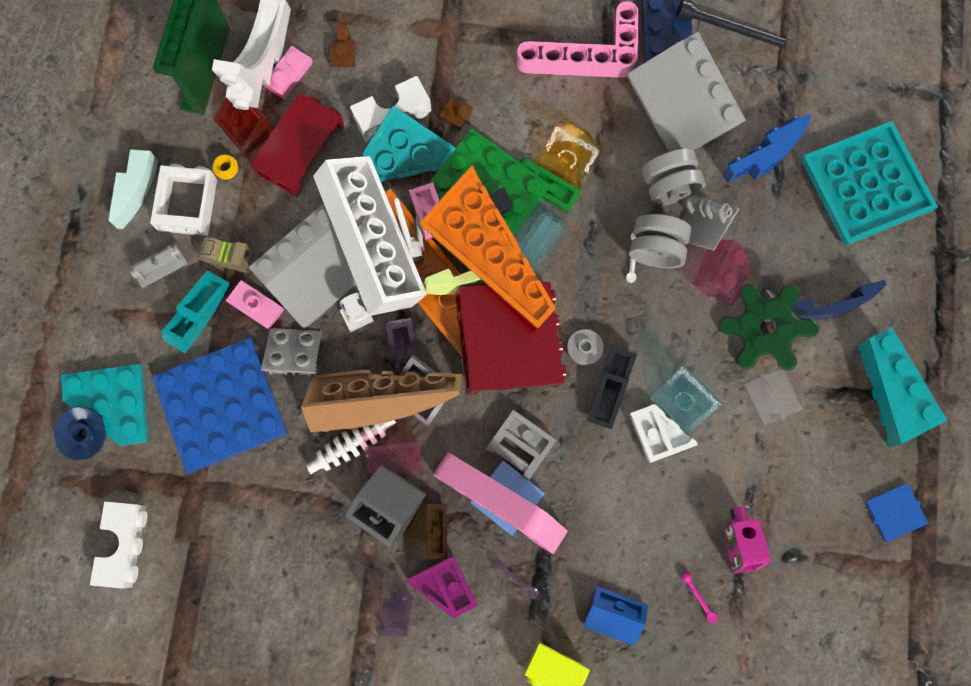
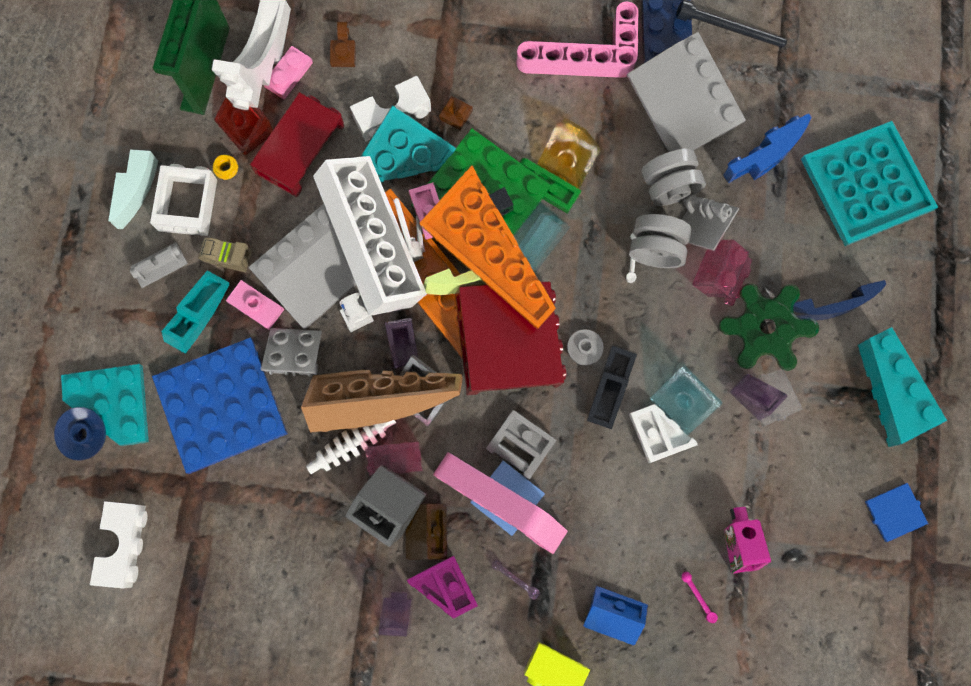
none -> clear purple slope [730,374,788,420]

